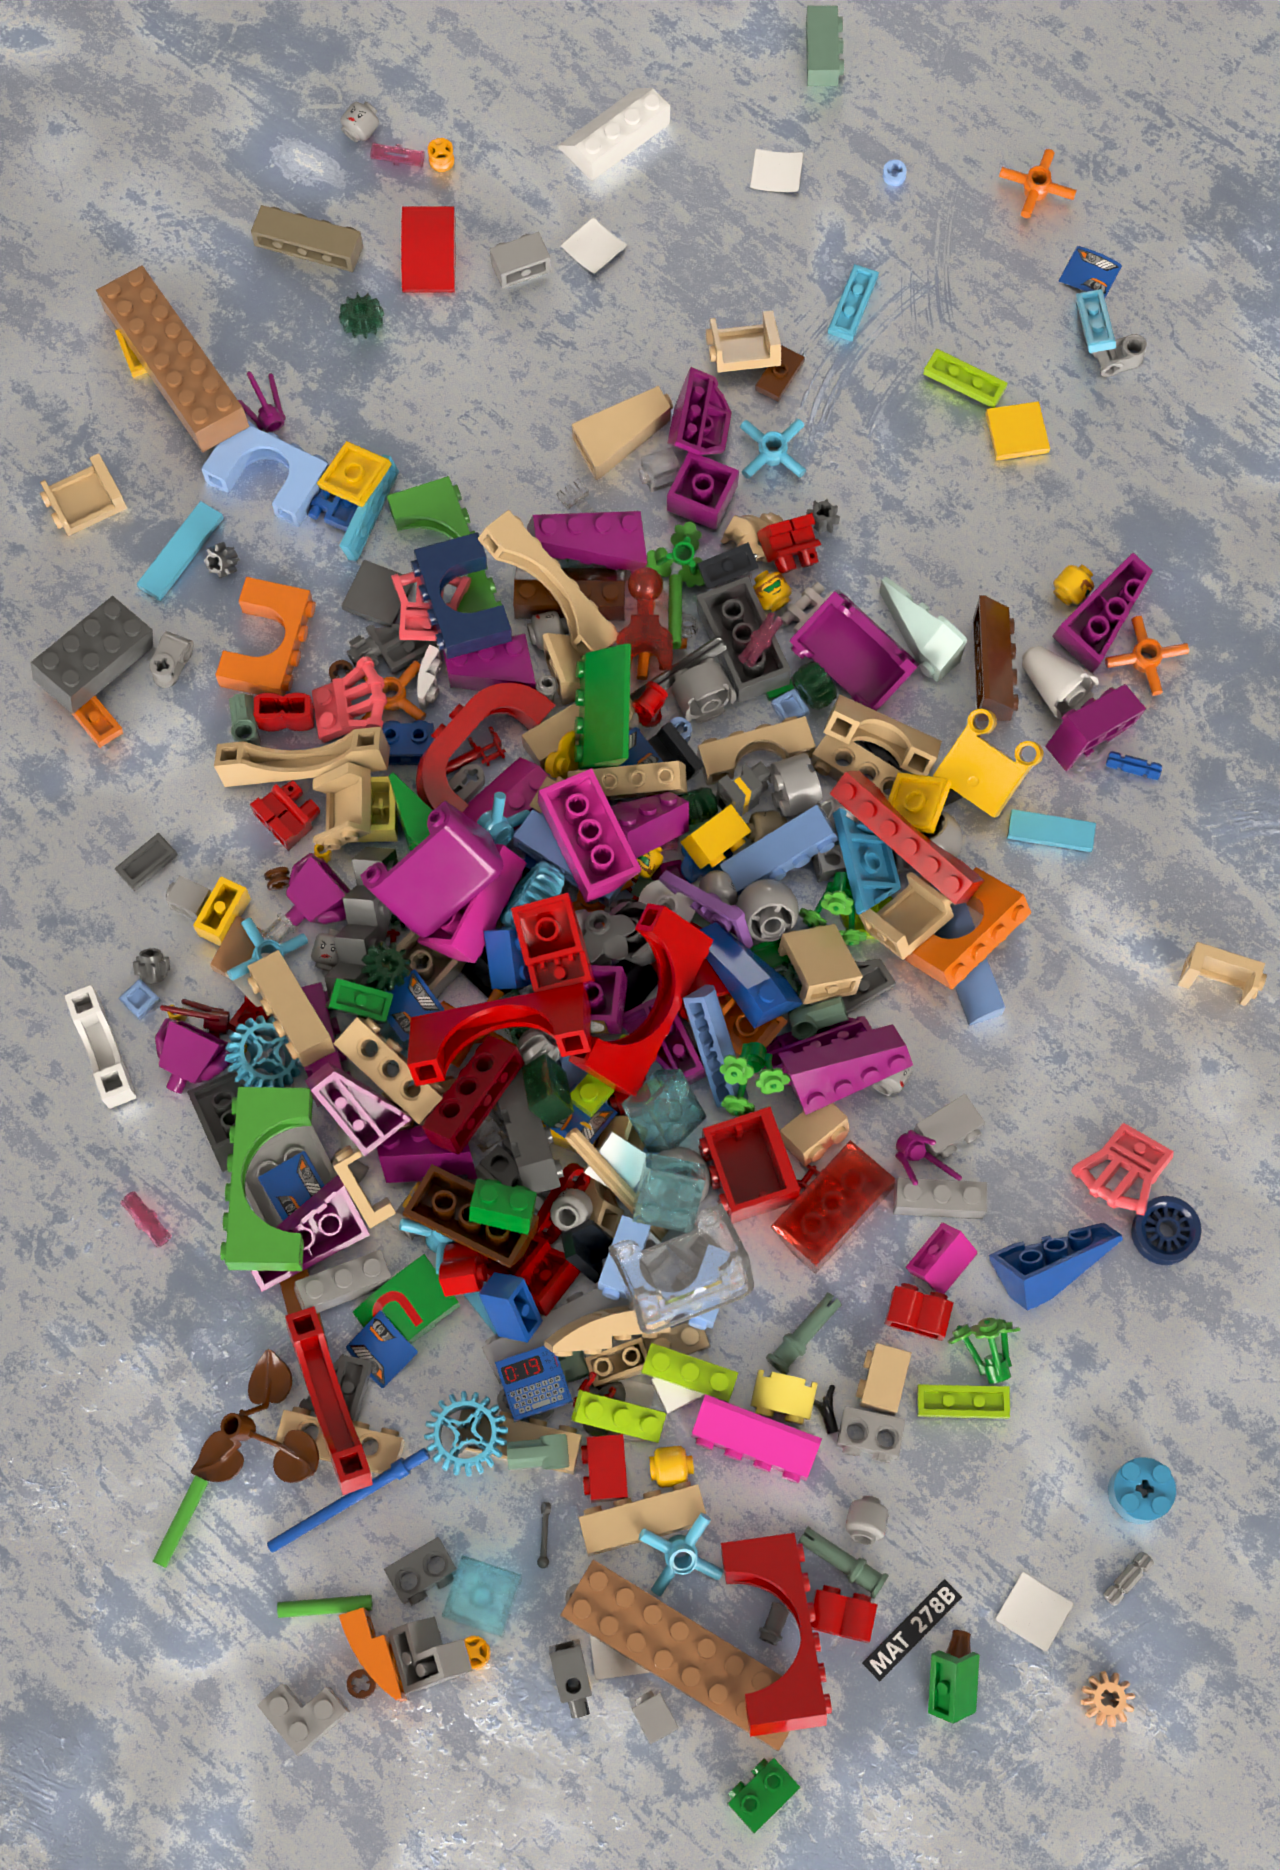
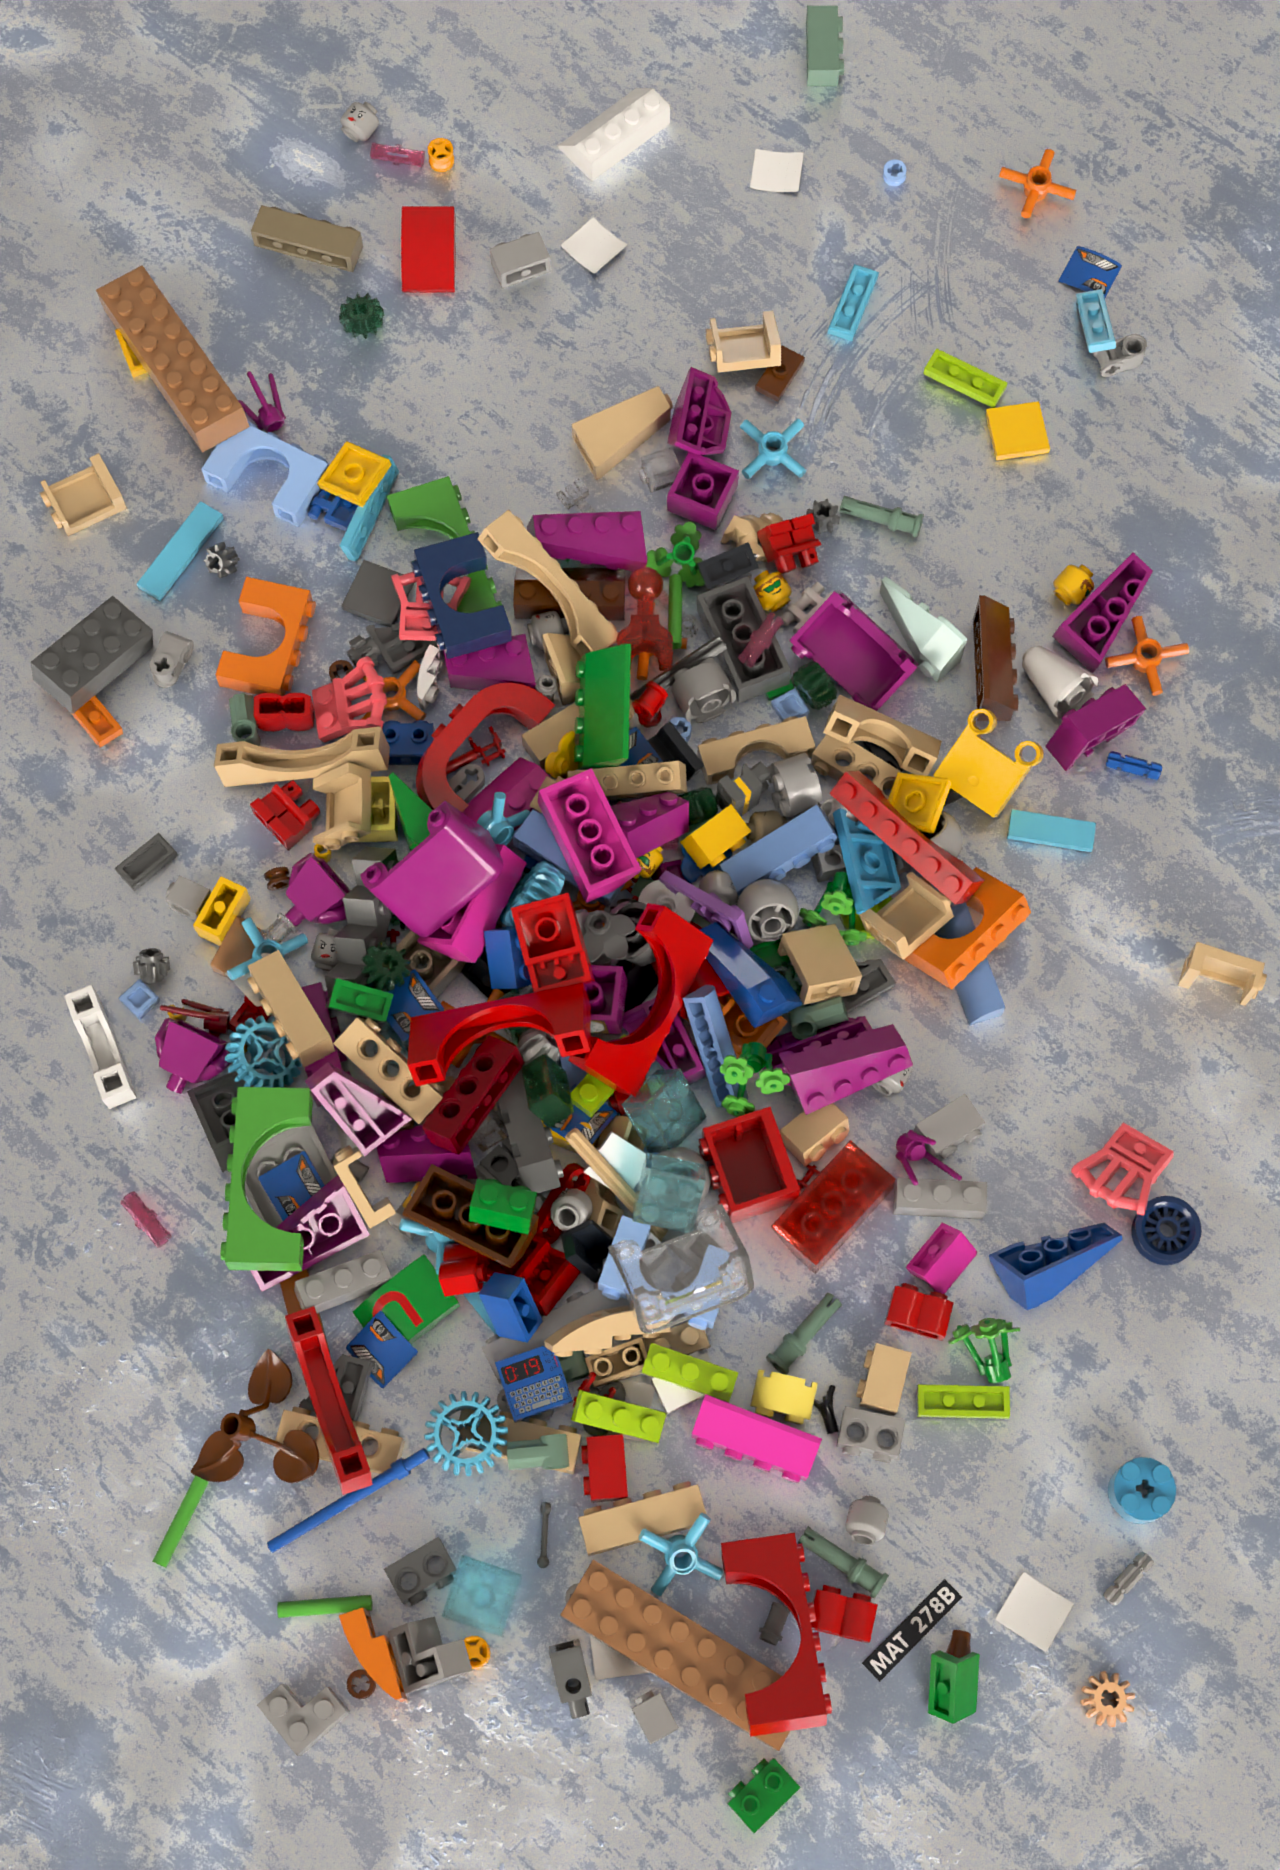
yellow head [649,1446,694,1488] -> none
none -> sand green pin [839,495,924,538]

